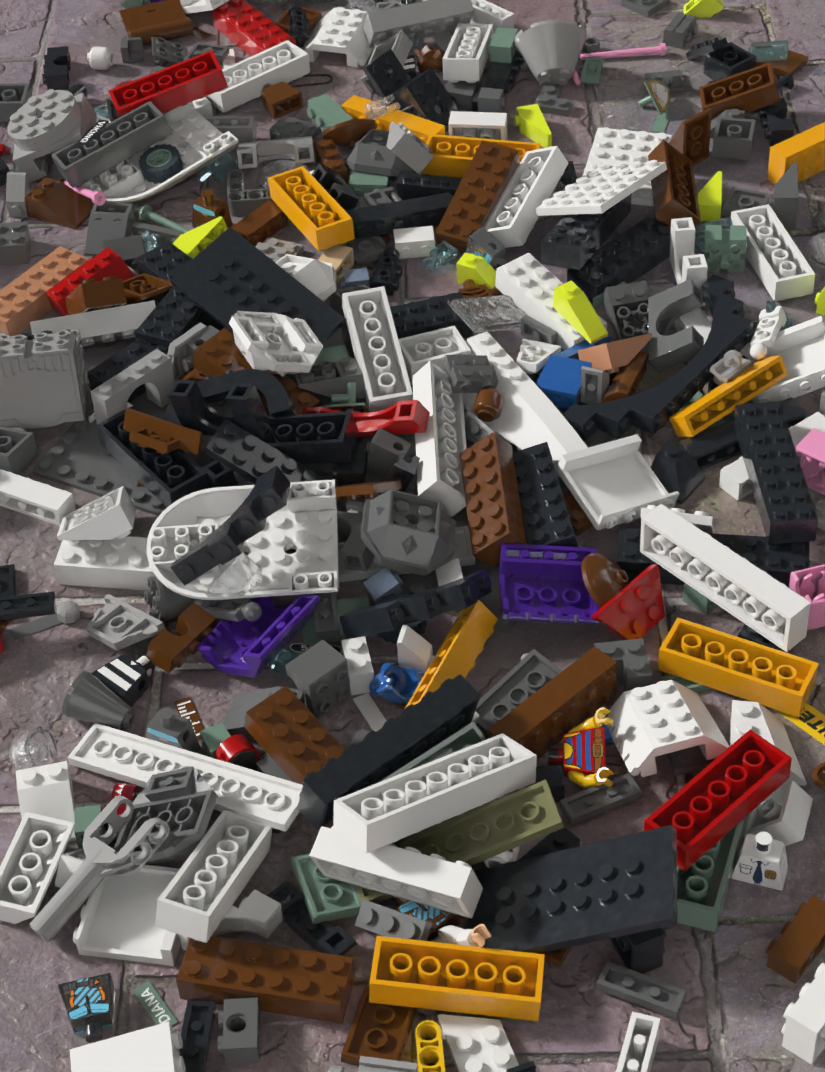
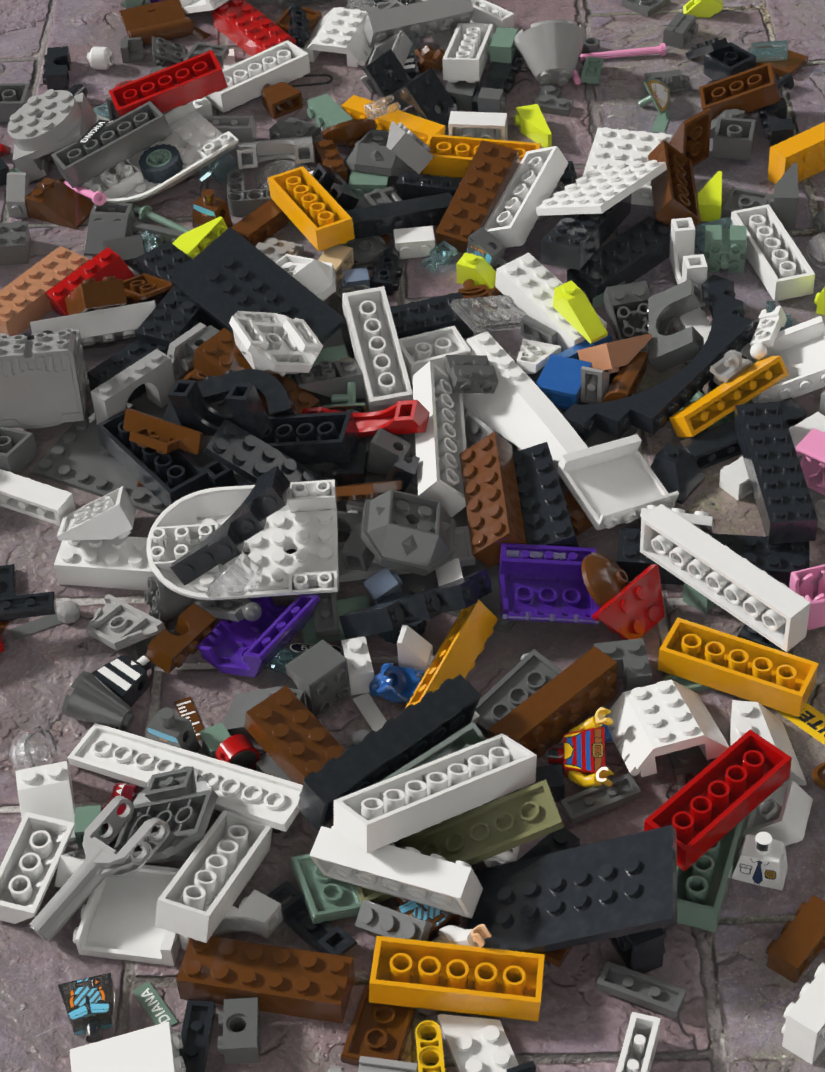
reddish brown head [473,388,504,422] -> none

